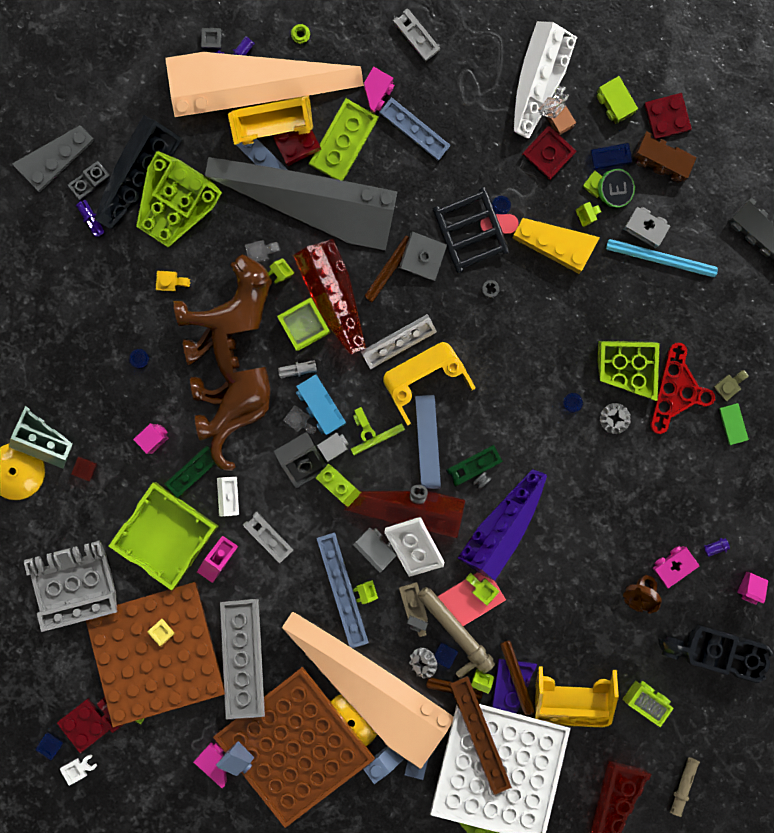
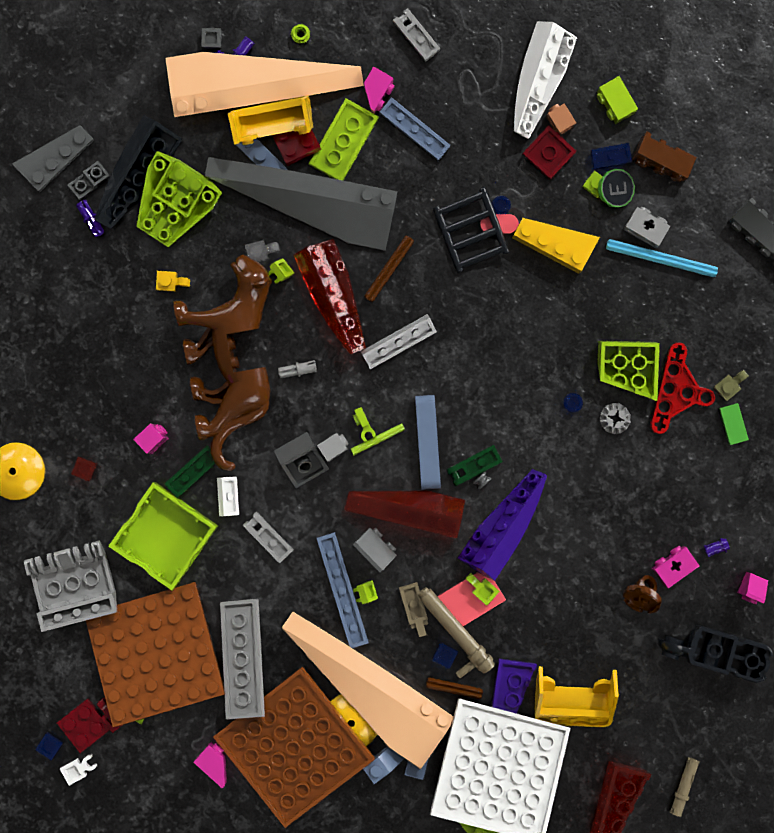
sand green wedge [9,406,73,469] -> none
clear blue plate [129,349,149,368] -> none
light yellow tile [147,619,176,647] -> none
dark pink slope [197,536,238,583] -> none
sand blue slope [216,741,254,776] -> none
piece [277,298,330,351] -> none
clear plate [283,405,317,436] -> none
dark azure wedge [296,374,347,436] -> none
lime brick [316,464,361,507] -> none
yellow windscreen [383,342,475,426] -> none
white plate [385,517,445,577] -> none
dark grey plate [399,232,447,281] -> none
dark grey plate [407,615,428,632] -> none
dark grey bush [409,485,428,504] -> none
light grey gear [409,648,437,679] -> none
reddish brown plate [449,676,512,795] -> none
lime plate [471,669,494,694] -> none
dark grey bush [482,280,499,298] -> none
reddish brown axle [500,641,534,715] -> none
clear plate [538,86,569,118] -> none
lime tile [576,202,601,227] -> none
lime piece [623,680,674,727] -> none
dark red plate [644,93,692,140] -> none

